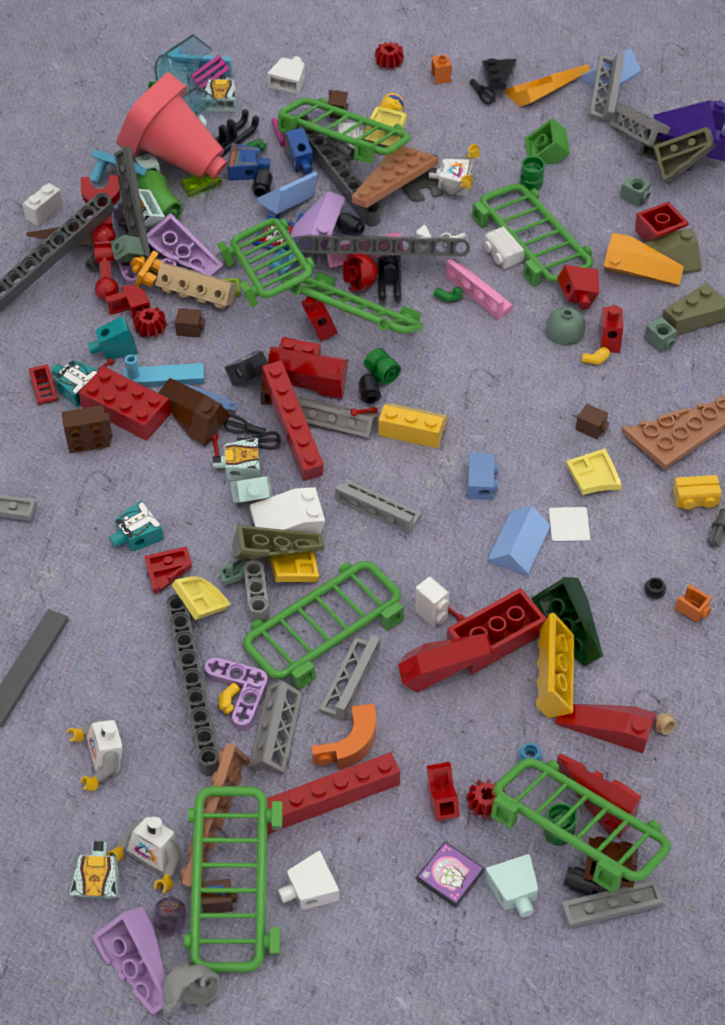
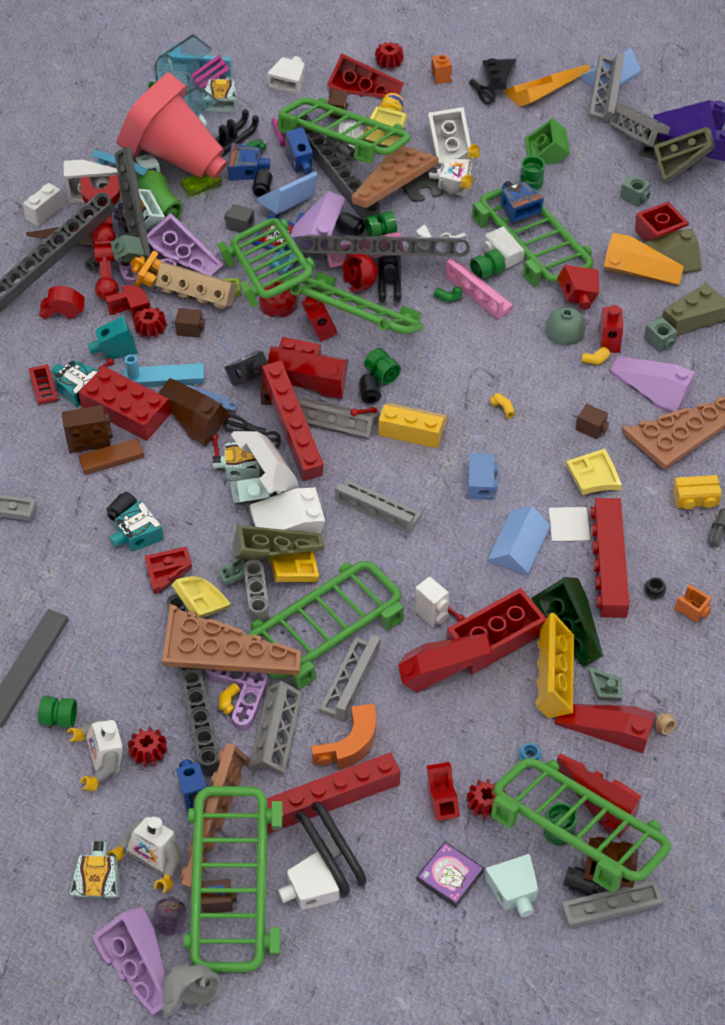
none -> green wheel [38,696,77,728]
none -> red brick [39,286,85,320]
none -> white slope [64,160,122,204]
none -> dark orange tile [78,438,144,475]
none -> black brick [106,492,137,522]
none -> red gear [127,726,168,768]
none -> nougat wing [162,604,301,675]
none -> blue torso [176,760,207,815]
none -> dark grey brick [224,204,255,233]
none -> white wedge [231,431,299,494]
none -> red cylinder [259,280,298,317]
none -> black piece [295,801,367,897]
none -> red wedge [327,53,404,98]
none -> green wheel [365,211,398,236]
none -> white slope [427,107,473,165]
none -> green wheel [470,249,506,281]
none -> yellow arm [490,393,515,418]
none -> blue torso [500,181,544,222]
none -> sand green piece [588,667,622,701]
none -> red brick [590,498,629,618]
none -> lavender wedge [610,356,695,413]

